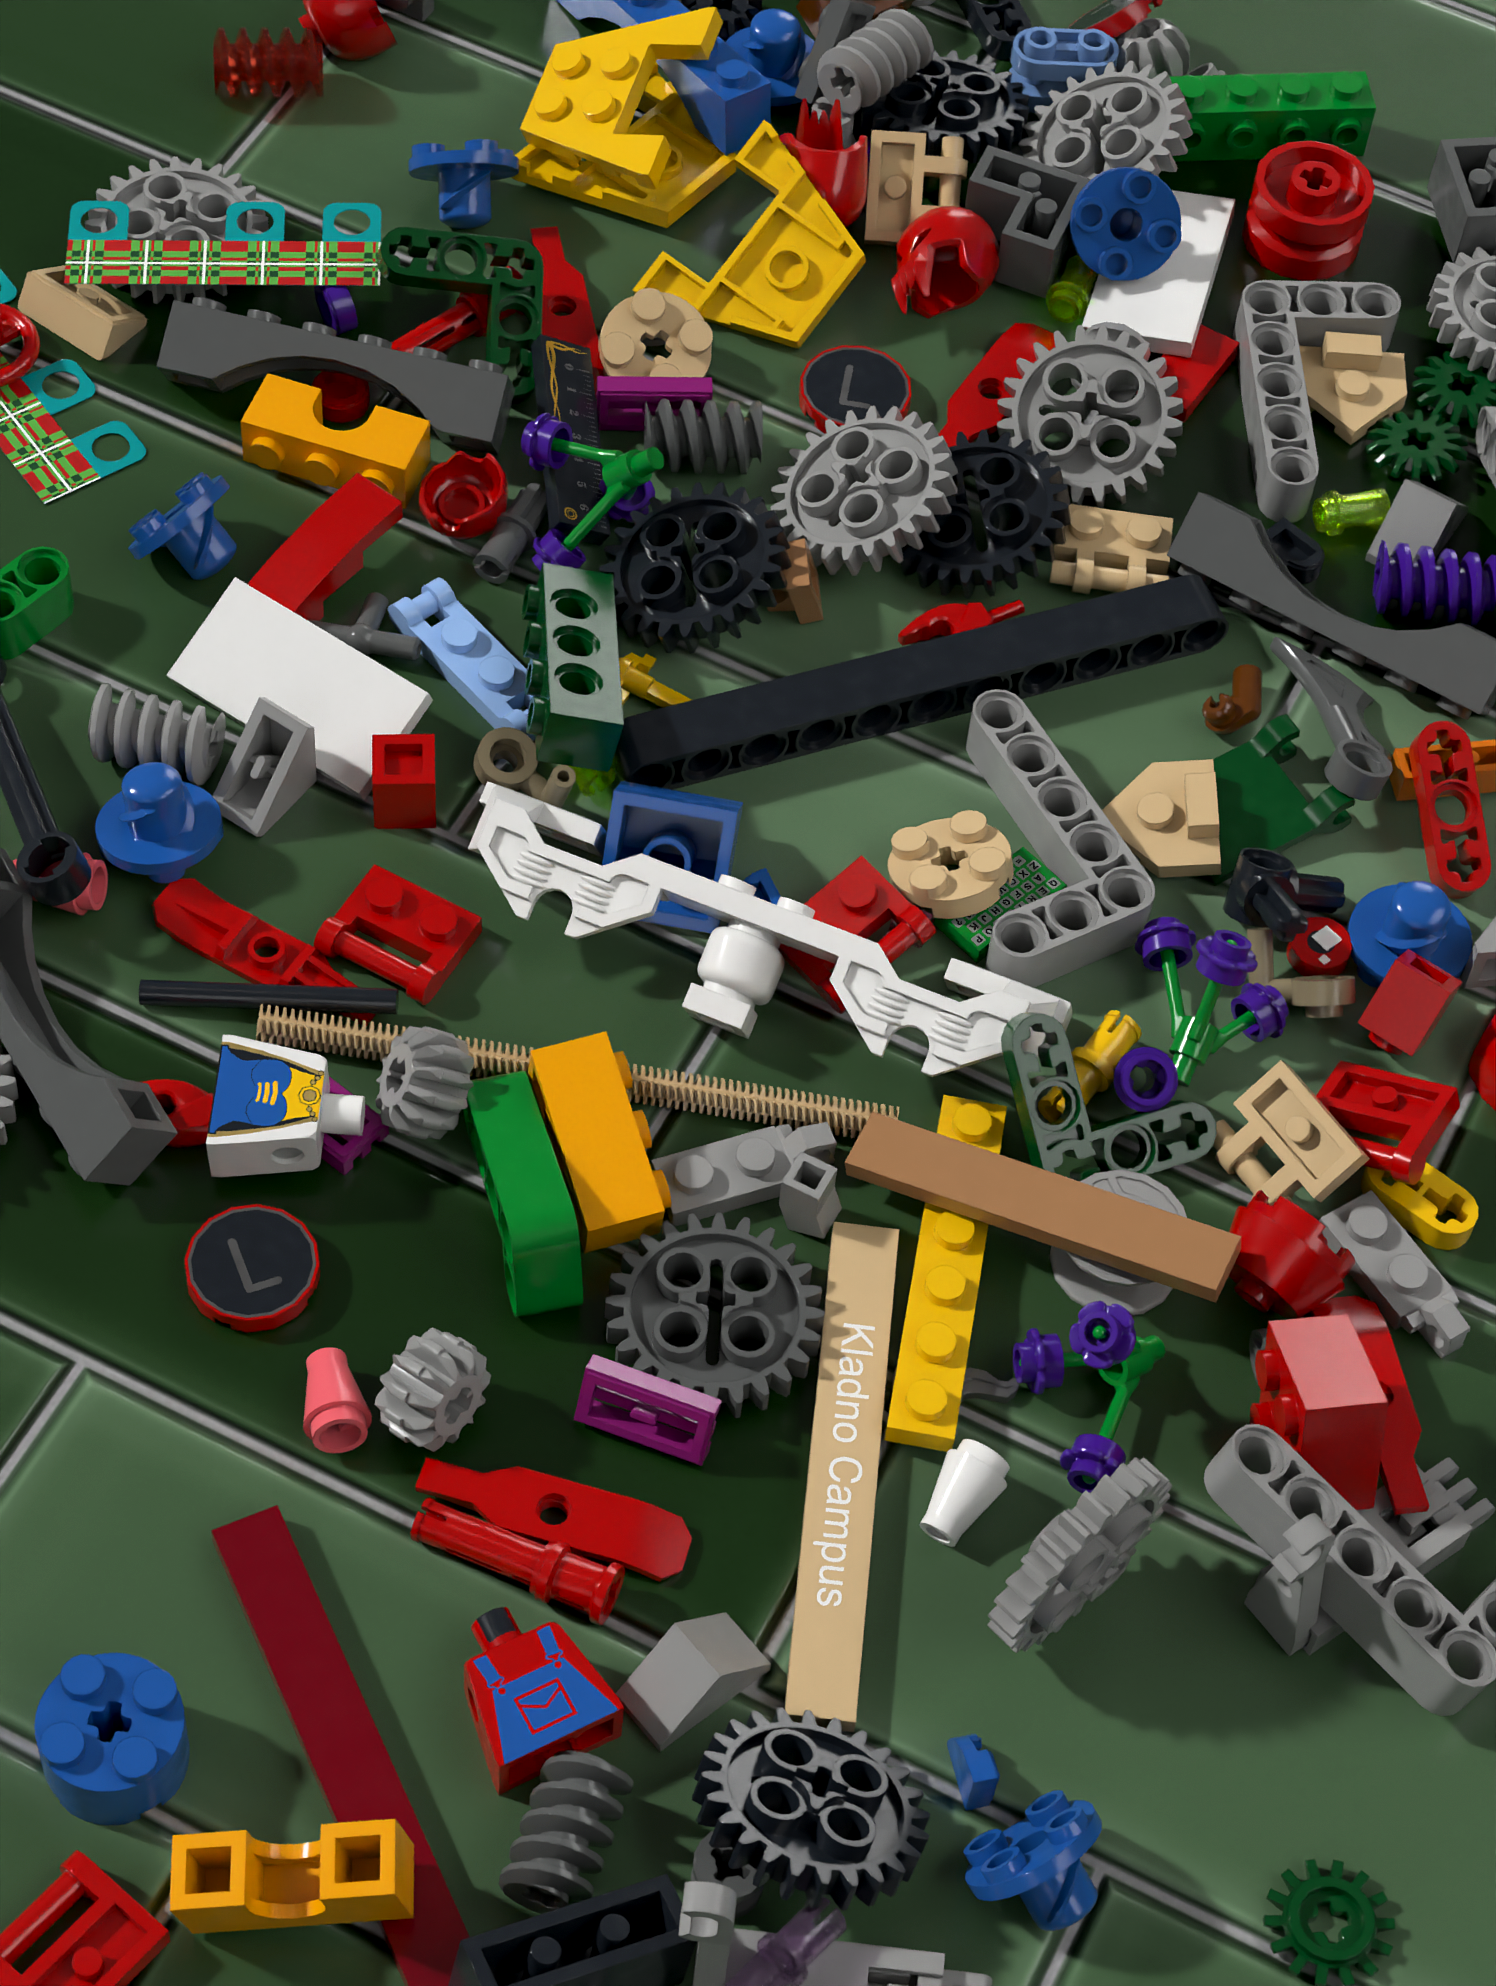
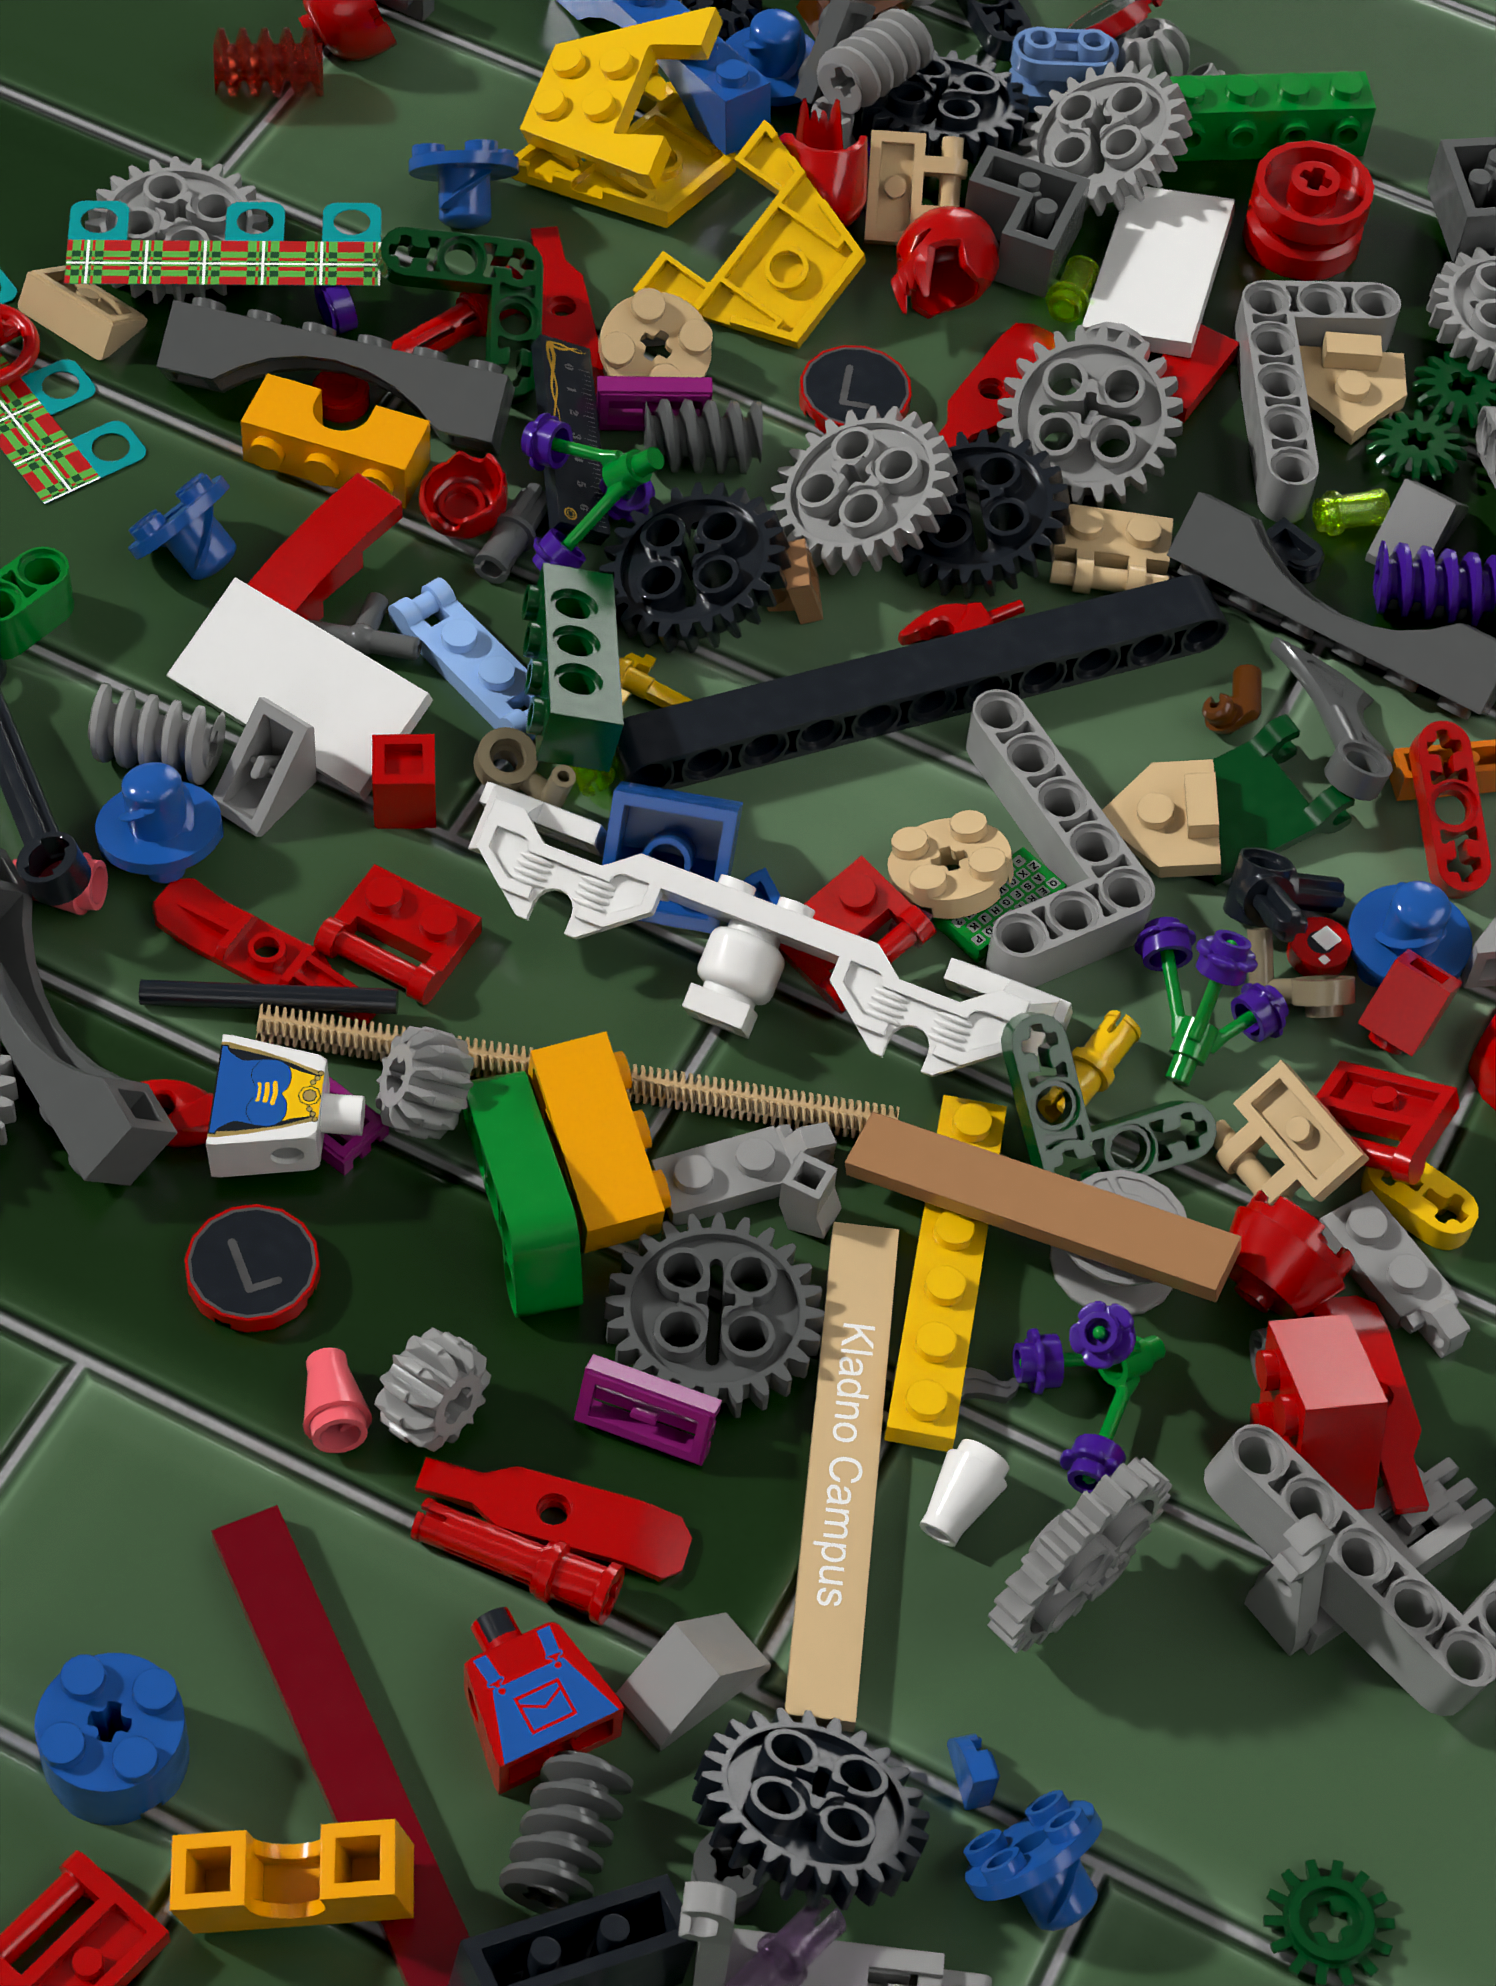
blue plate [1070,167,1182,281] -> none
dark purple cone [1114,1047,1178,1112] -> none

